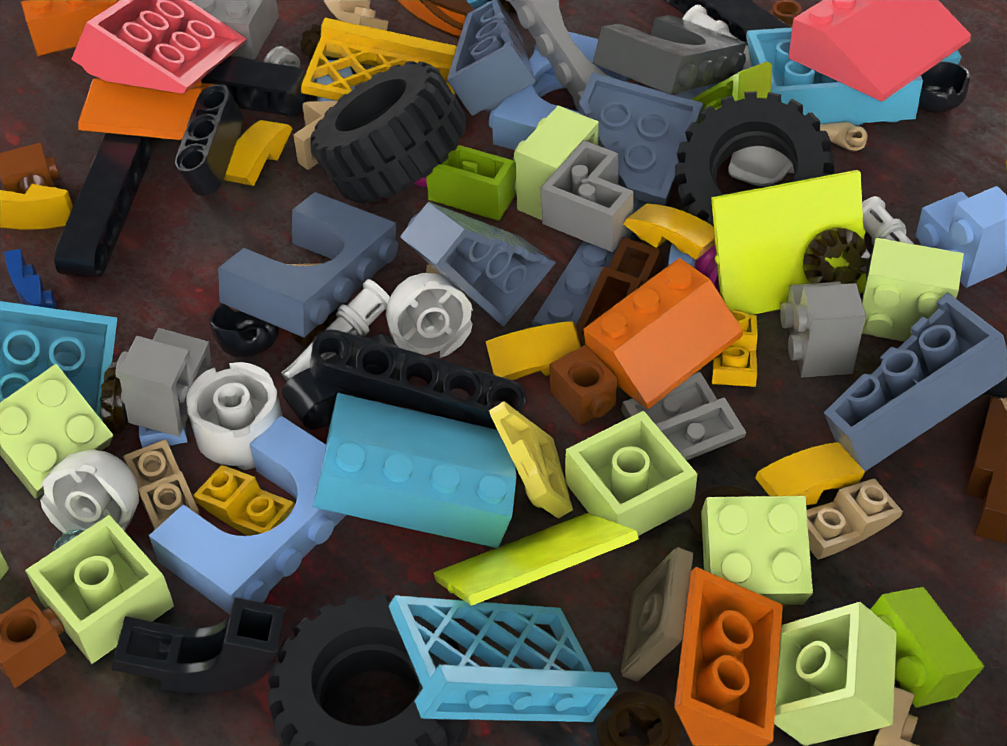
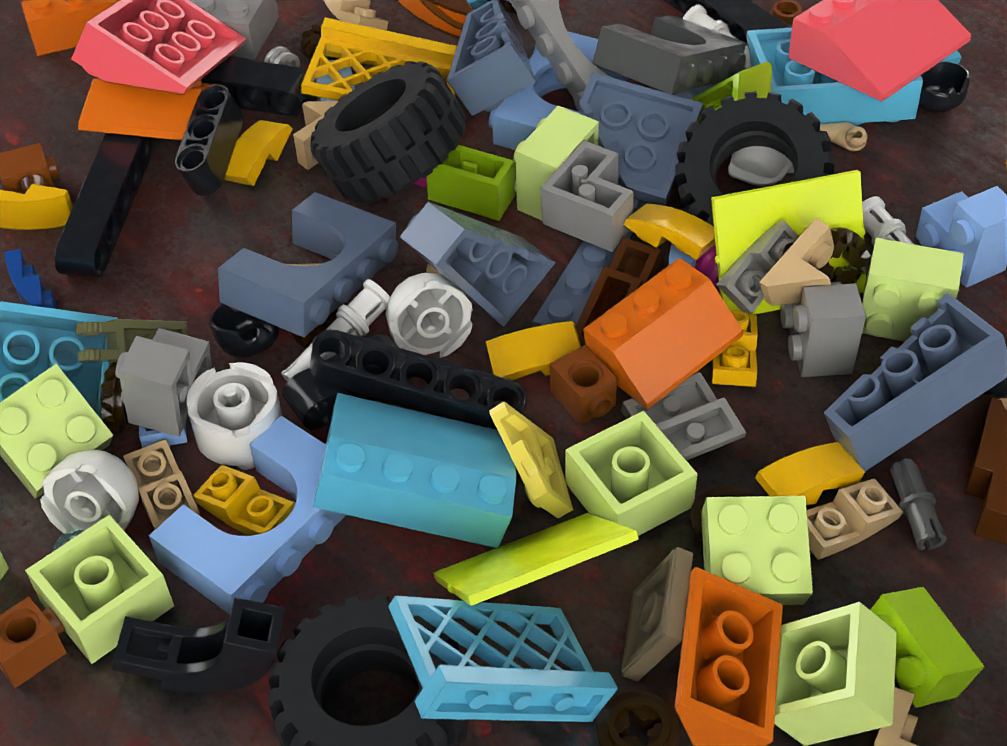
none -> olive hinge [76,319,188,365]
none -> light grey slope [717,221,799,313]
none -> tan slope [760,218,834,306]
none -> dark grey axle [890,458,947,550]

